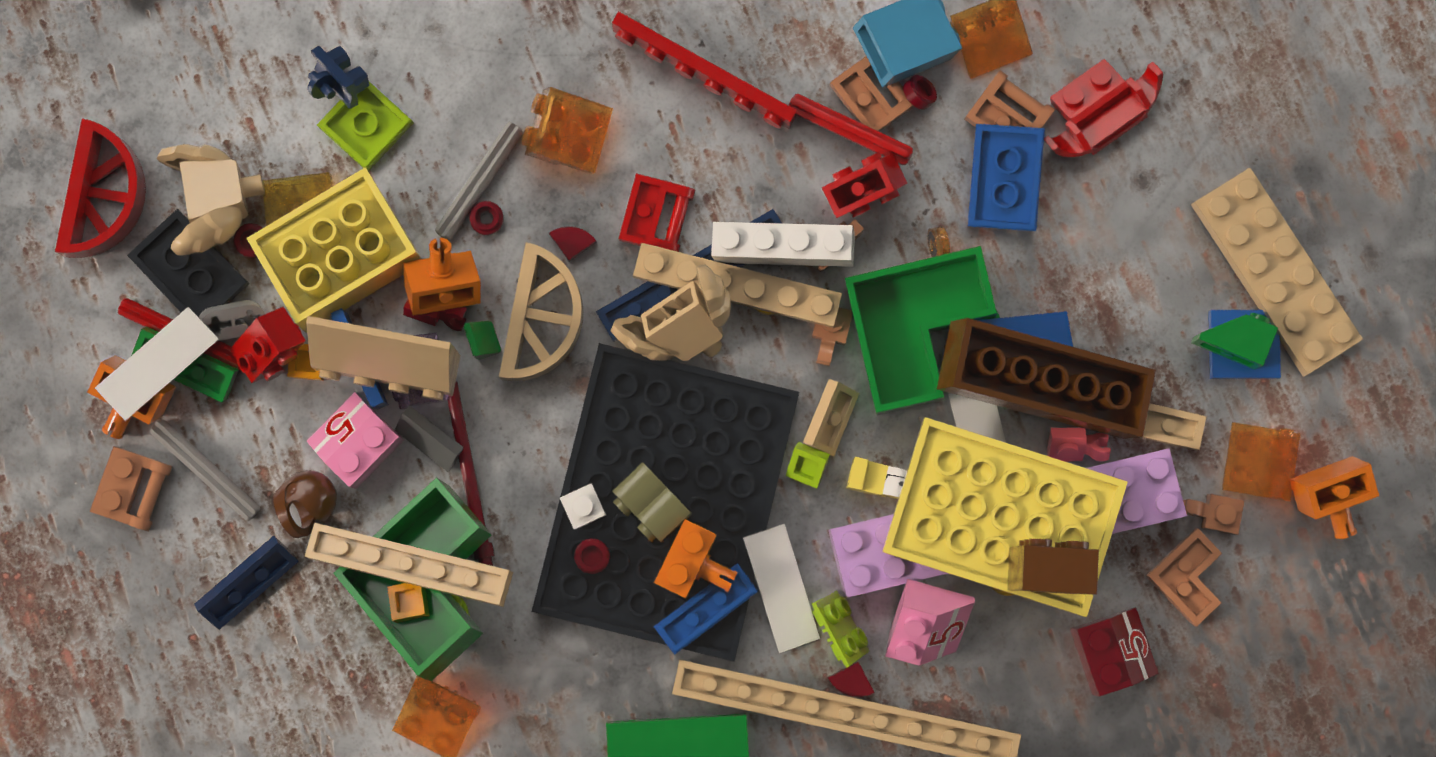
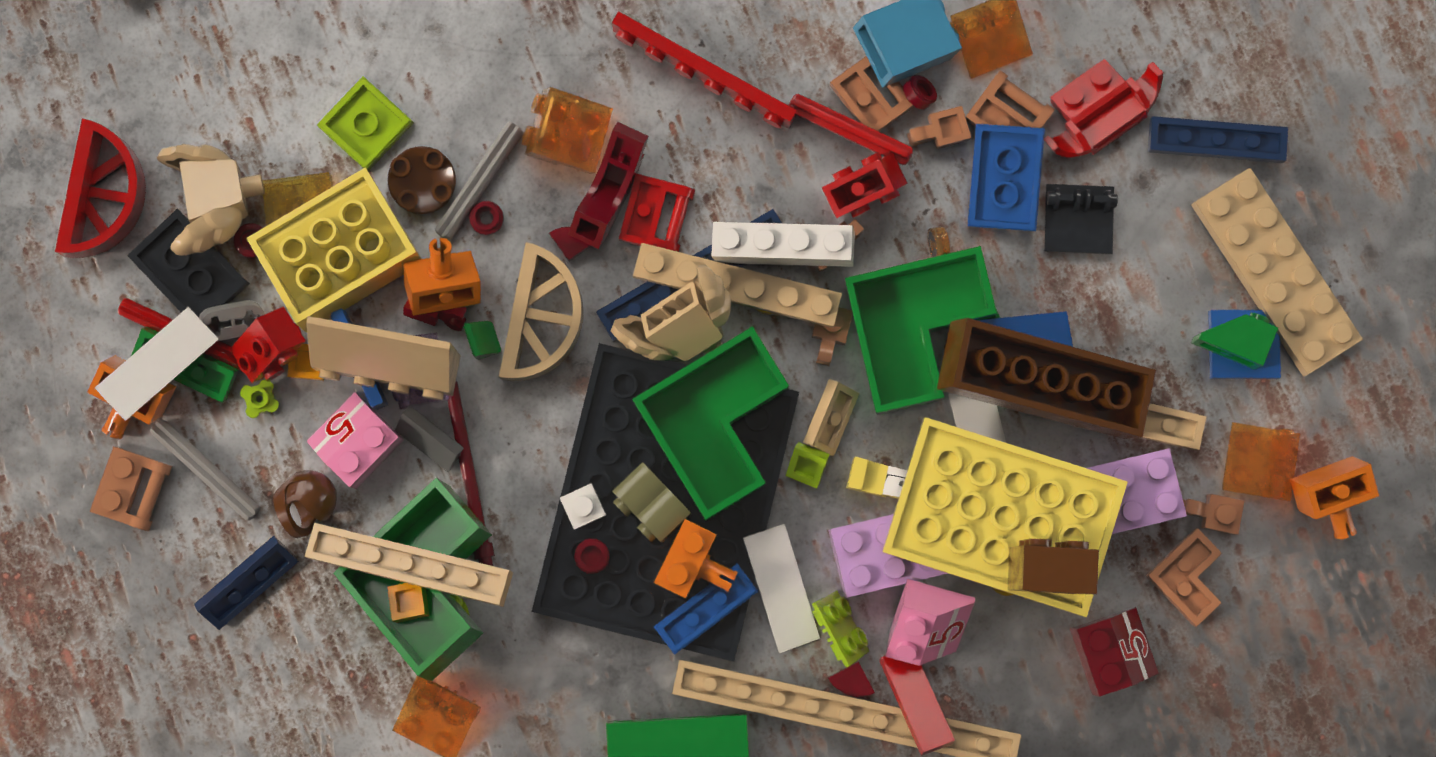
dark blue hips [307,46,369,109] -> none
coral plate [1047,428,1111,462] -> none
none -> lime plate [240,380,279,418]
none -> reddish brown dish [388,146,456,214]
none -> dark red arch [568,122,649,249]
none -> green piece [632,326,789,521]
none -> tile [879,656,955,756]
none -> nougat plate [907,106,971,149]
none -> black hinge [1044,184,1118,254]
none -> dark blue plate [1148,116,1288,163]

